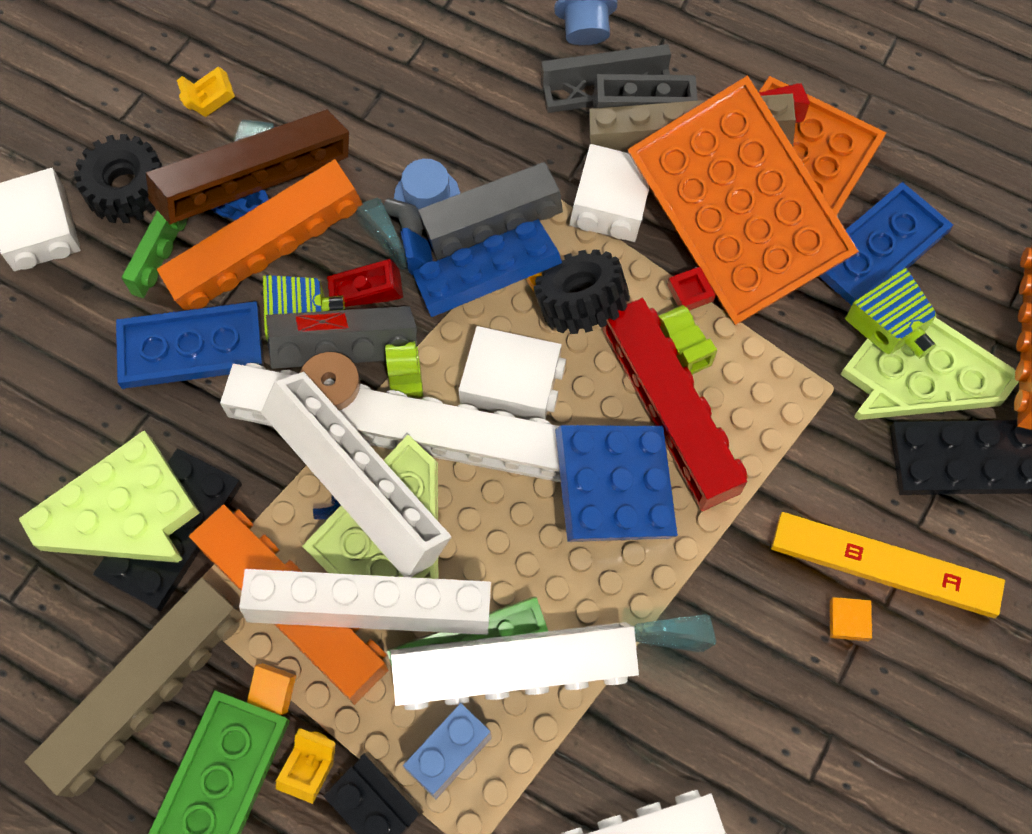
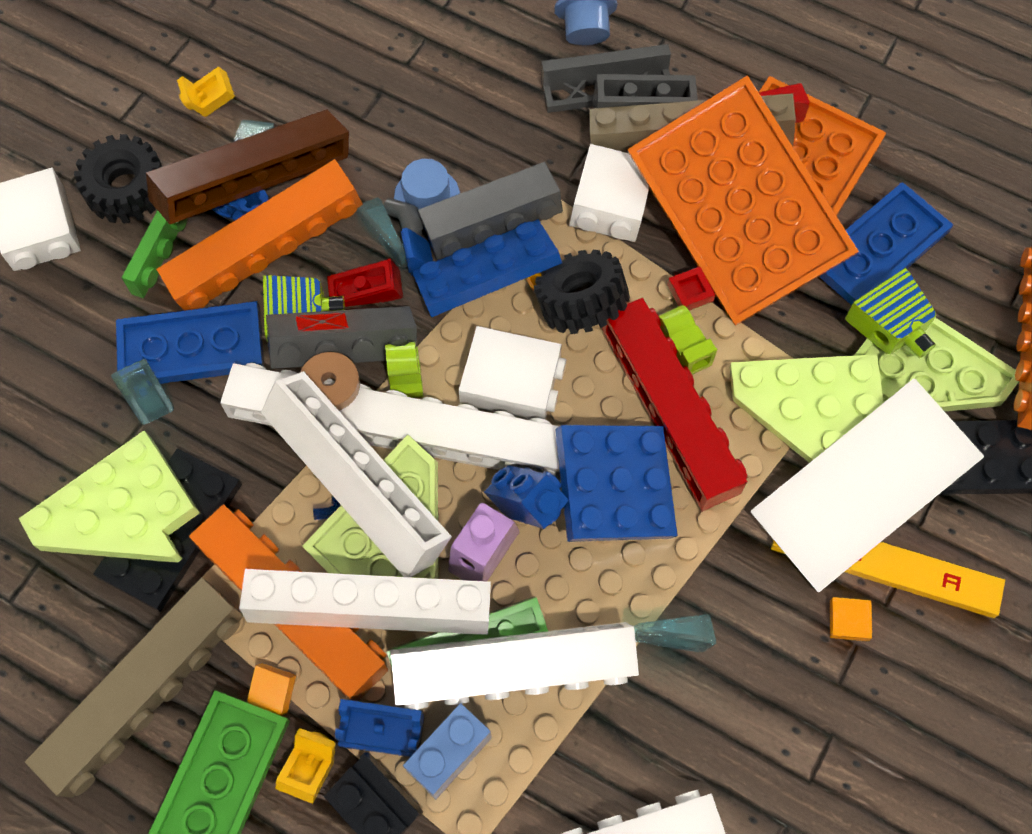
none -> clear light blue slope [111,359,174,425]
none -> blue hinge [335,699,425,757]
none -> lavender torso [448,502,519,581]
none -> blue brick [484,465,569,529]
none -> yellowish green wing [730,354,884,463]
none -> white sticker [751,379,984,592]

